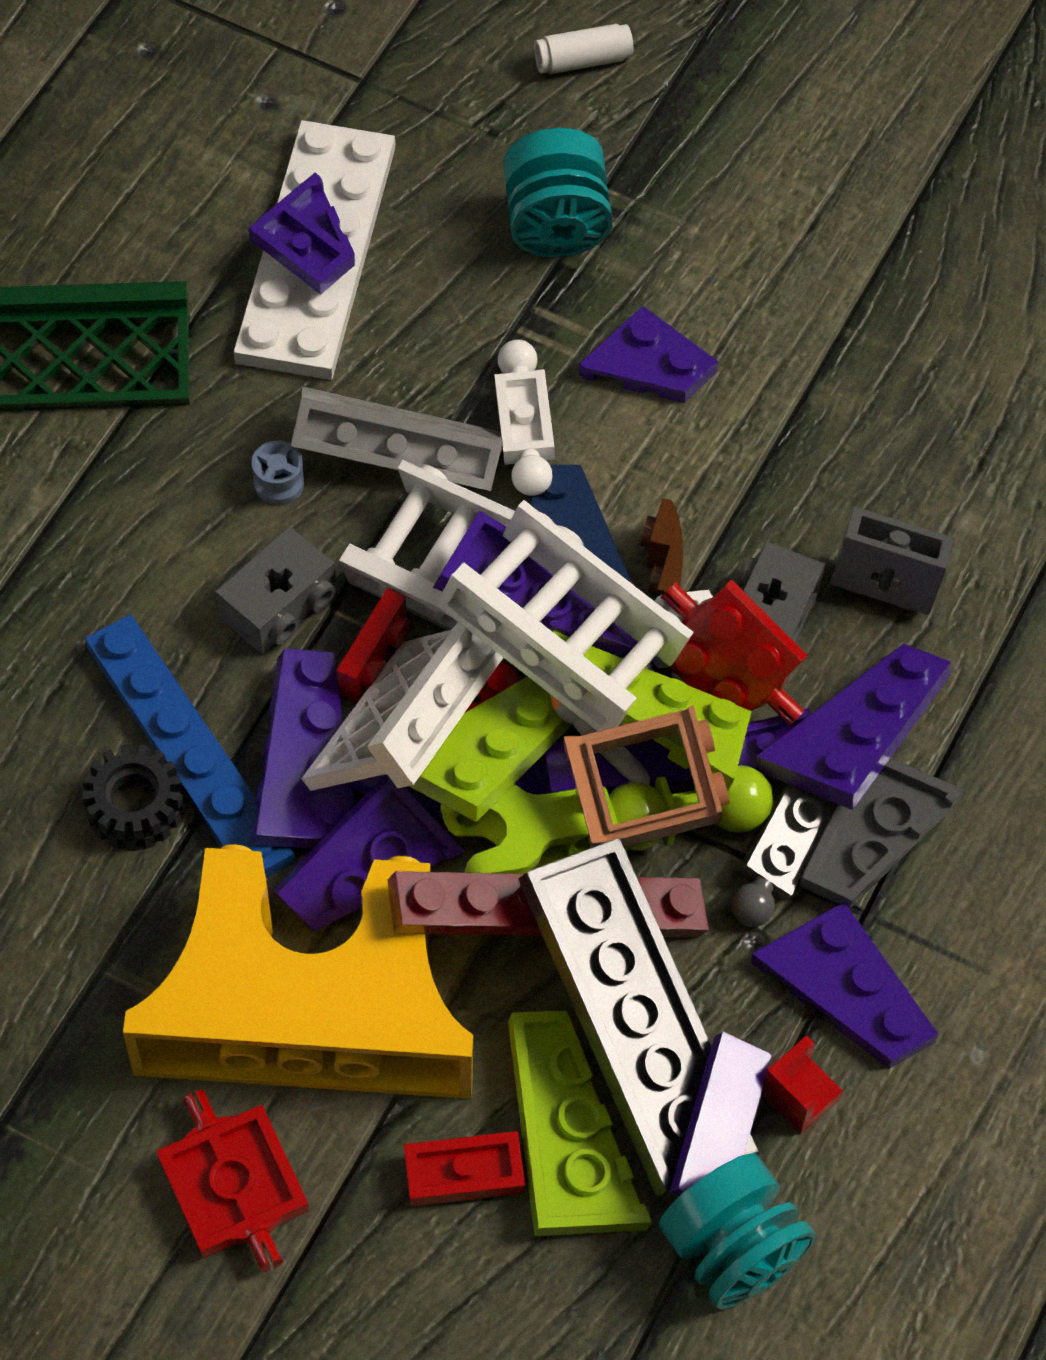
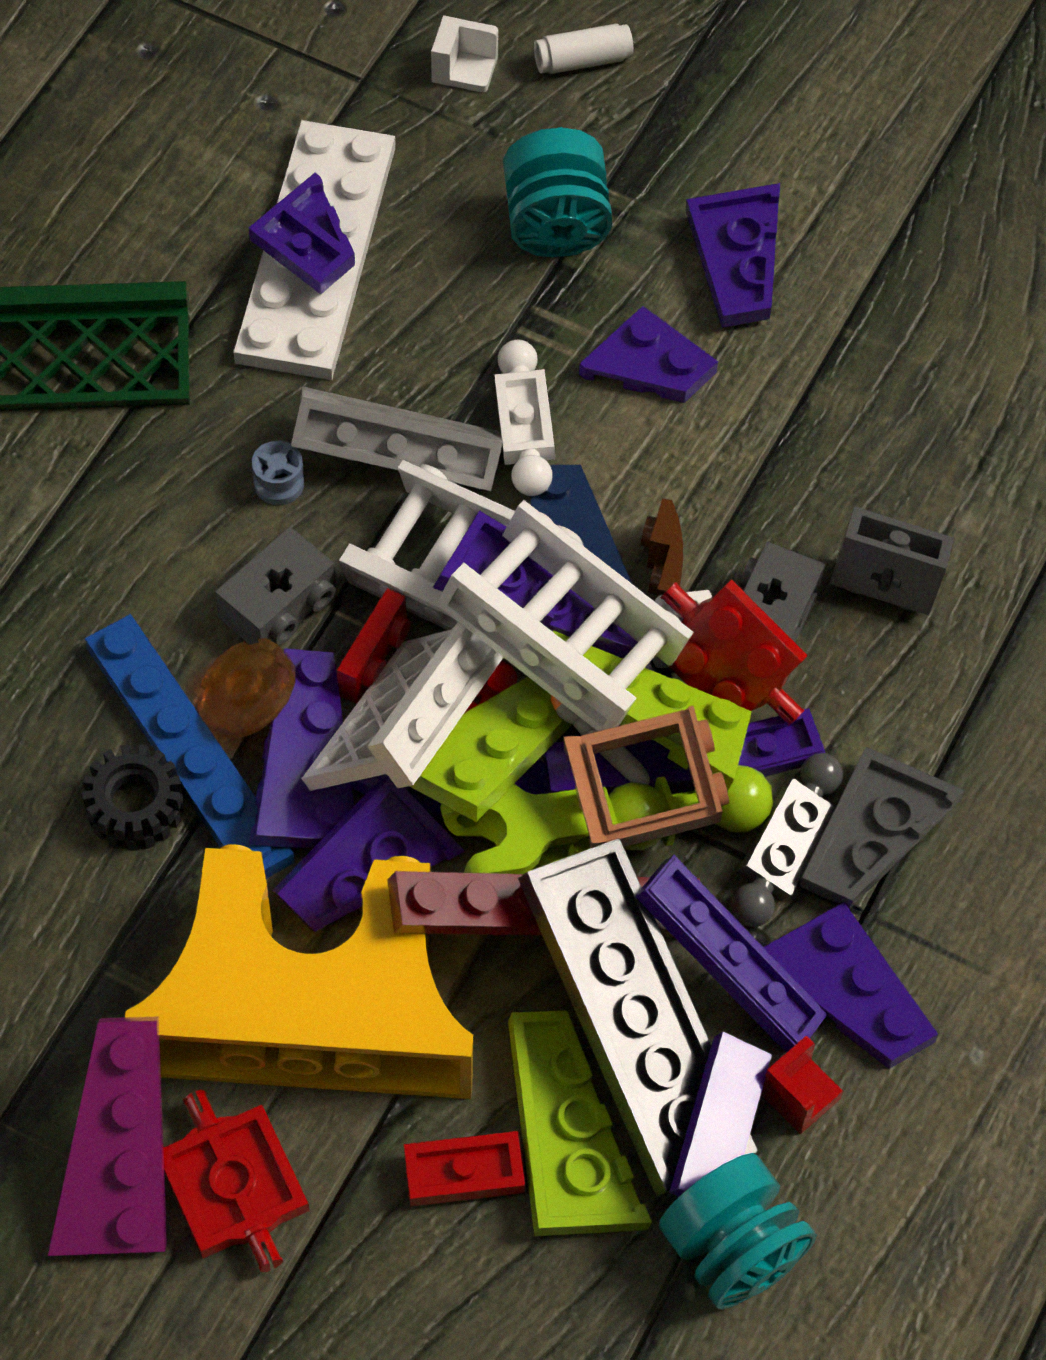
dark purple wing [756,644,951,810] -> none
none -> magenta wing [48,1016,167,1256]
none -> clear orange tile [197,638,295,738]
none -> white panel [431,15,498,93]
none -> dark purple tile [635,855,827,1053]
none -> dark purple wing [685,183,780,328]

